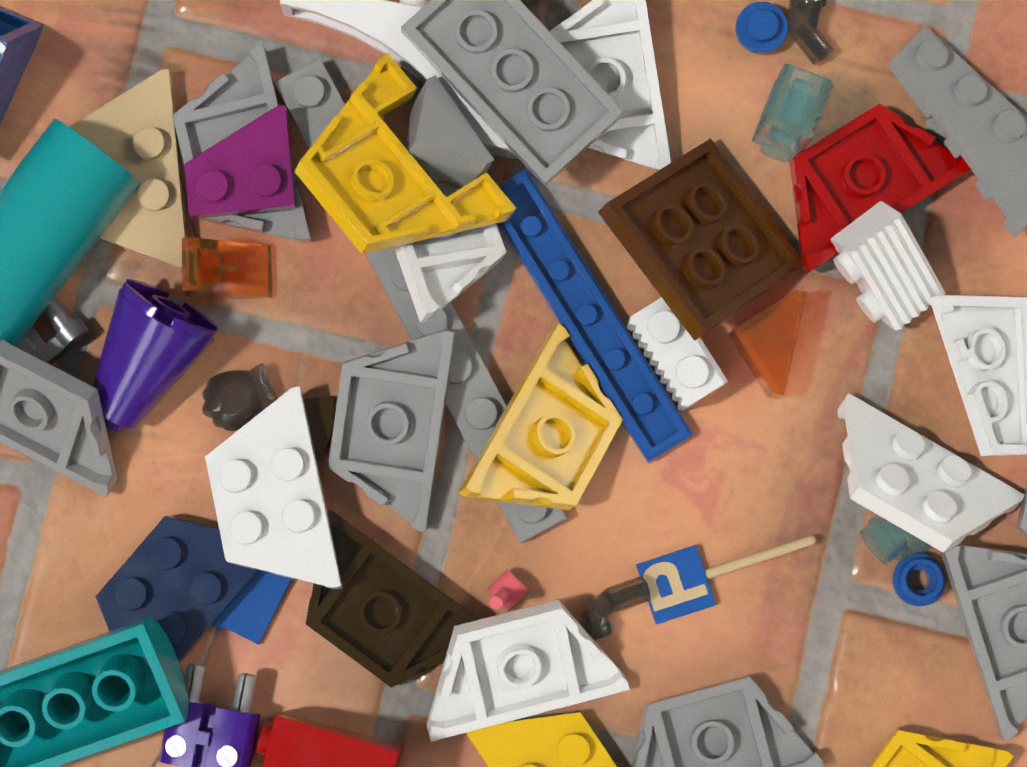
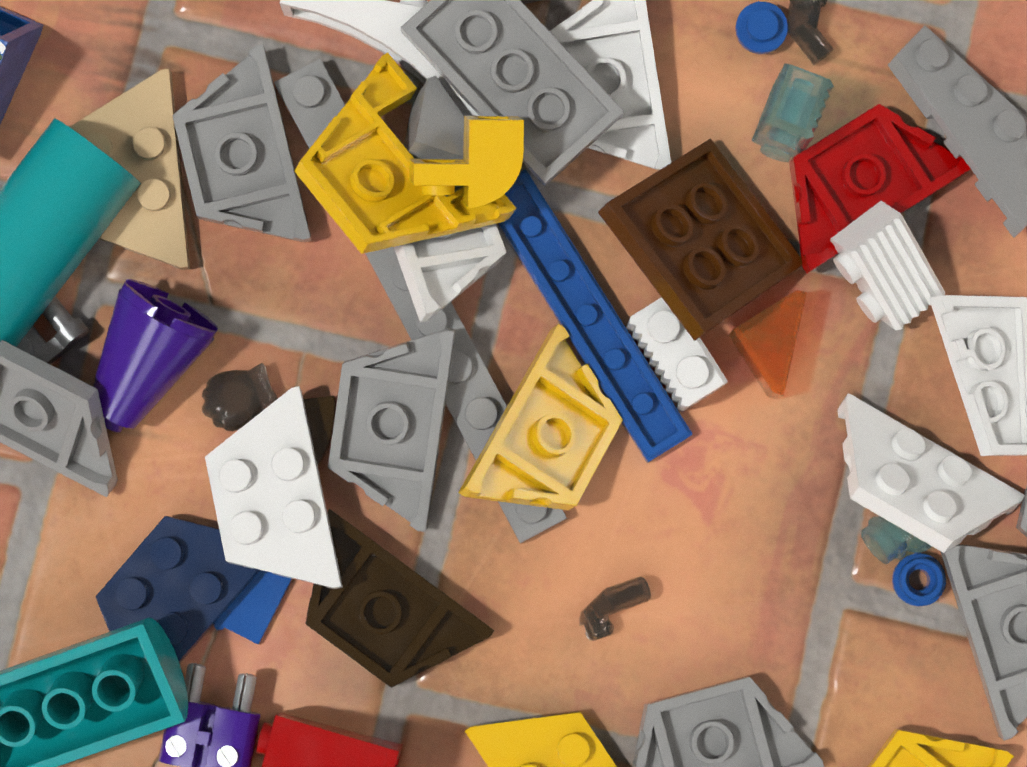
clear orange slope [182,237,272,300] -> none
magenta wing [184,105,297,219] -> none
white wing [426,600,630,742] -> none
coral hand [487,569,530,612] -> none
piece [636,535,817,625] -> none
none -> yellow brick [409,116,524,208]

